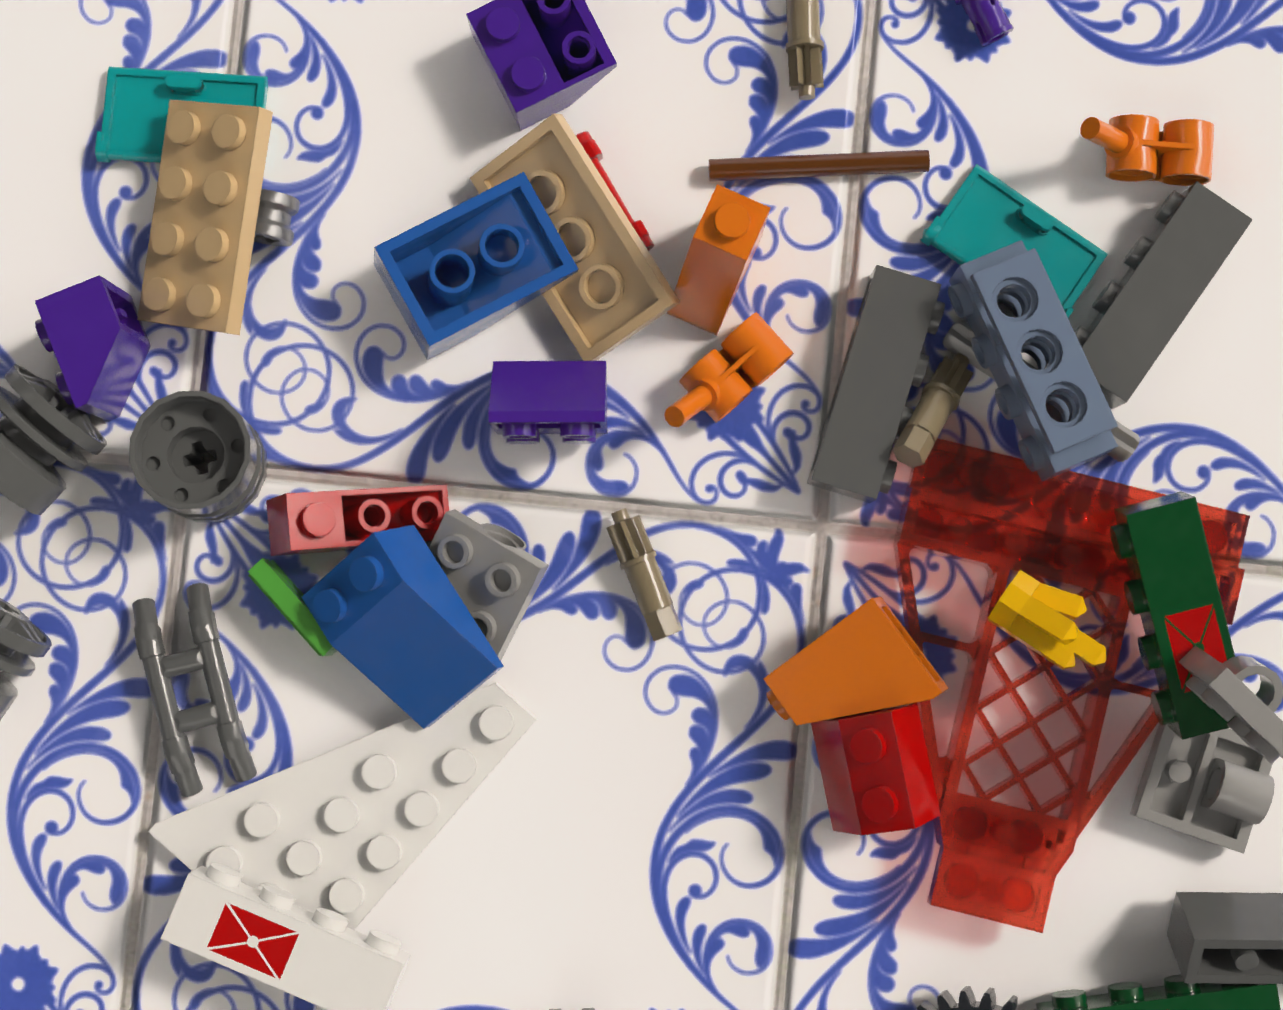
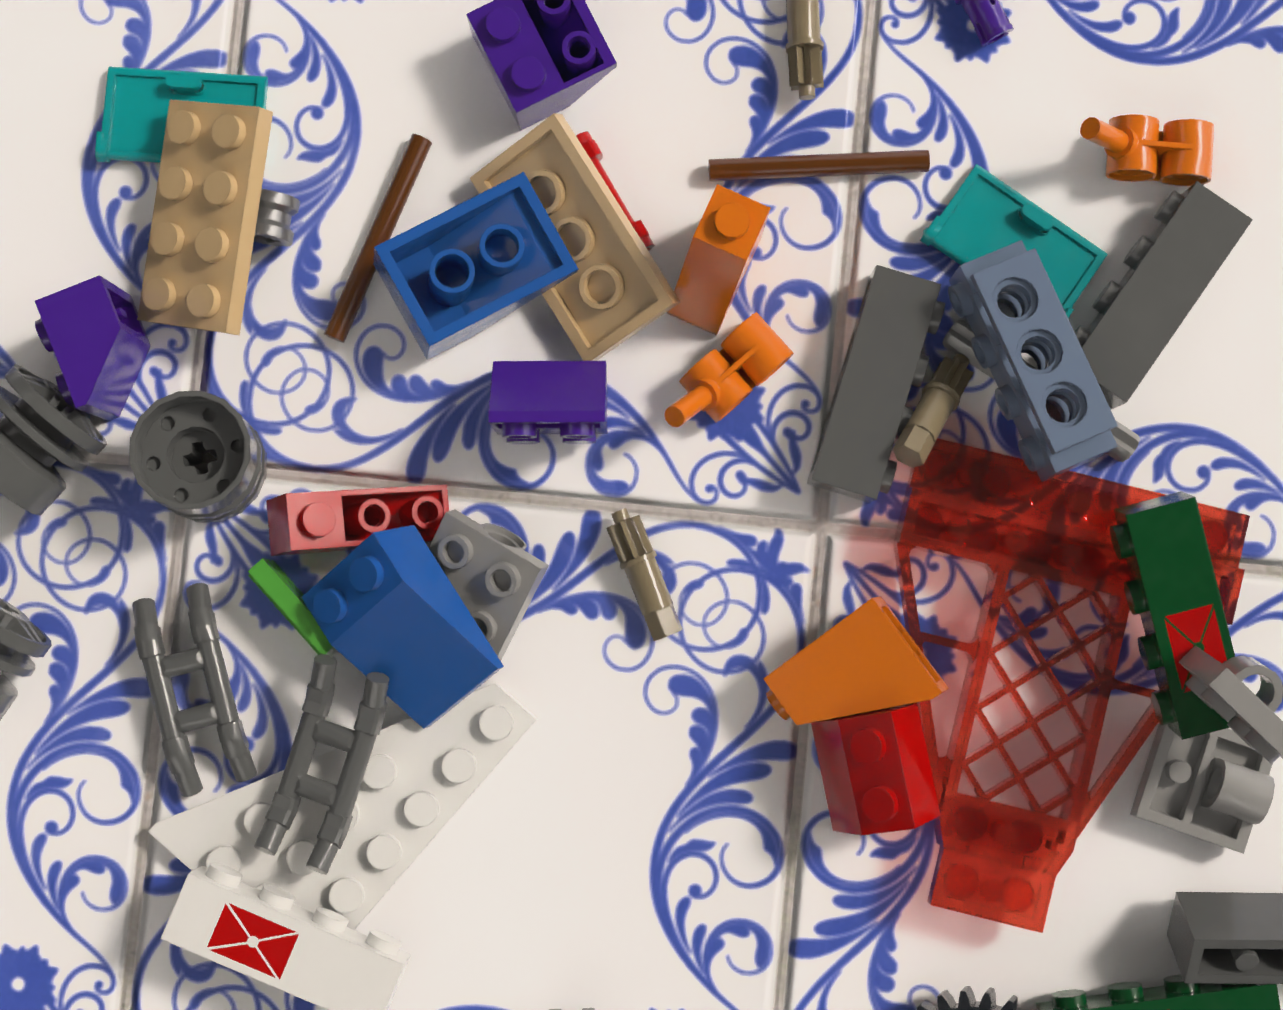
yellow rock [988,570,1106,670] -> none
none -> dark grey piece [254,654,390,875]
none -> reddish brown bar [324,134,432,343]

